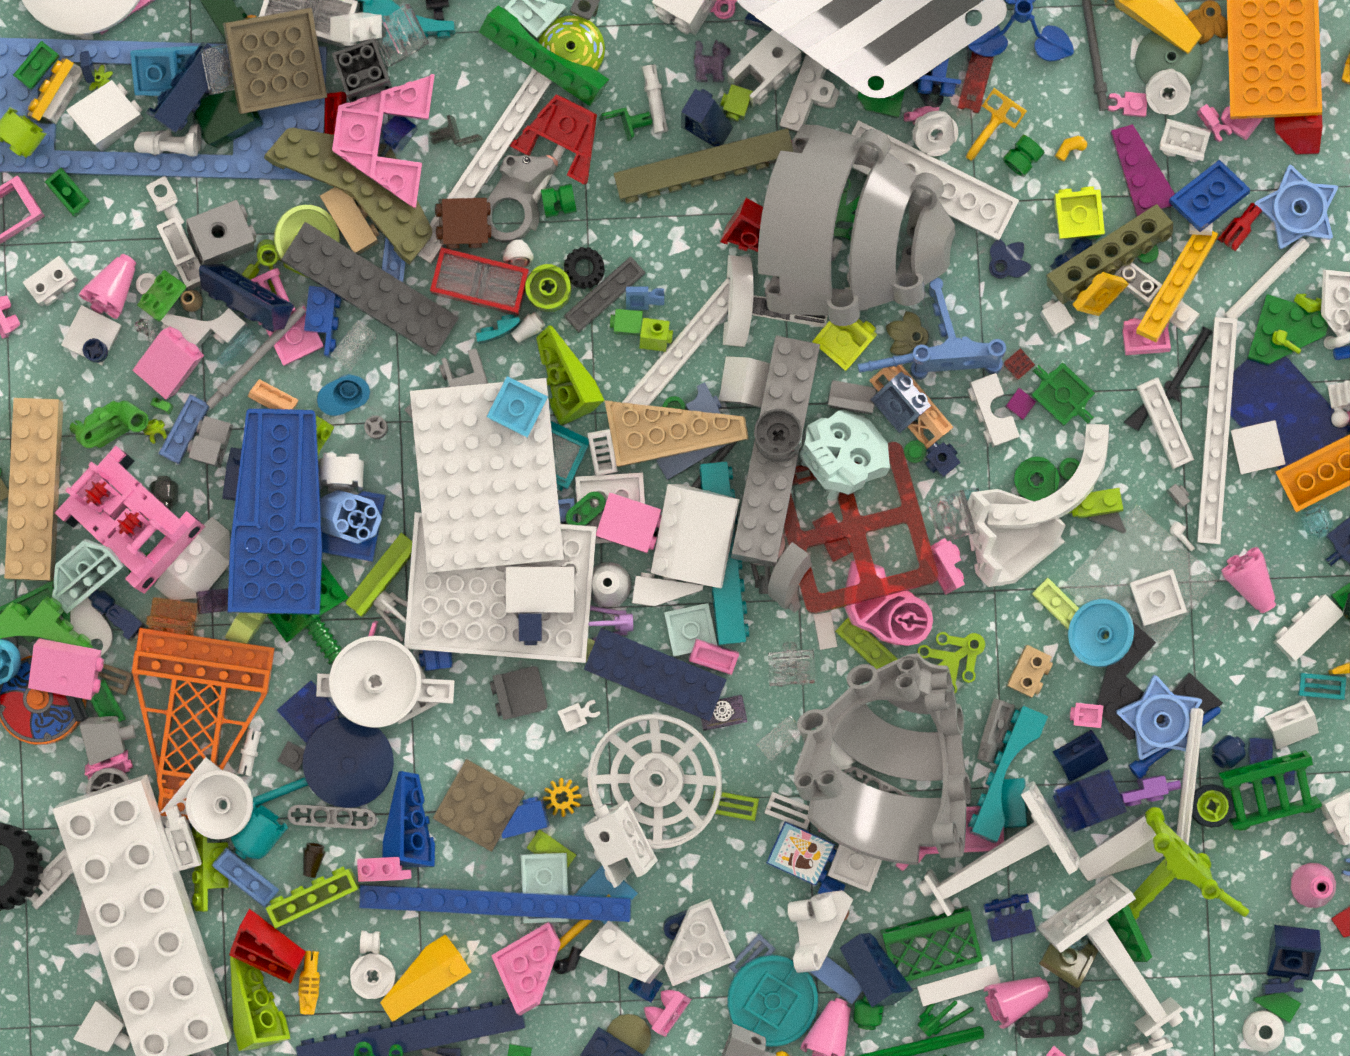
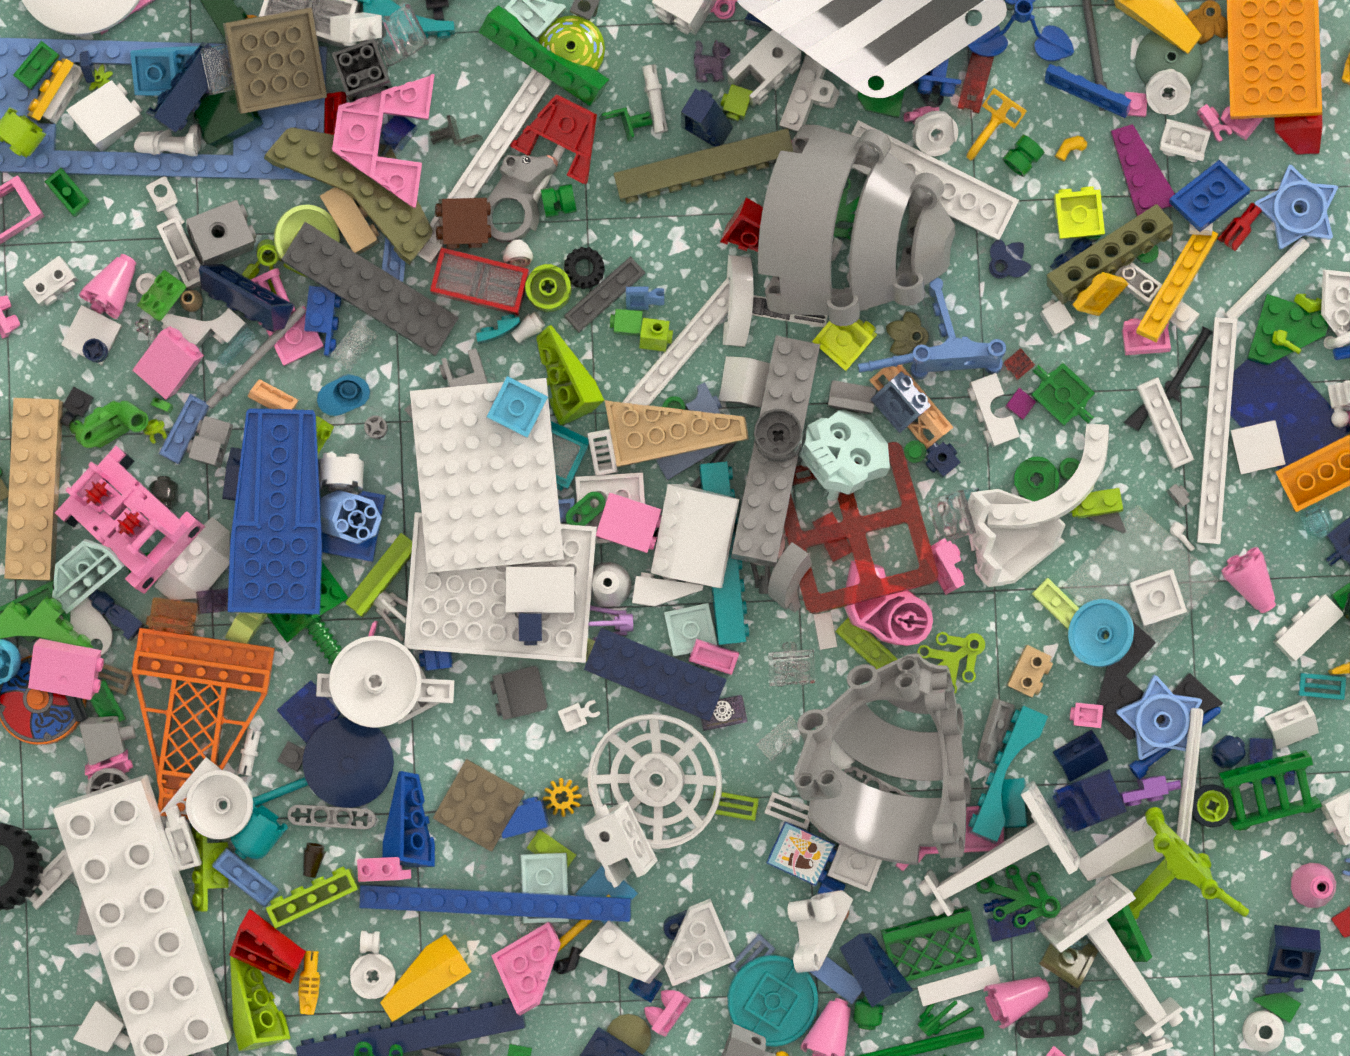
none -> black plate [60,387,94,428]
none -> green plant [975,864,1061,929]
none -> blue plate [1044,64,1131,118]

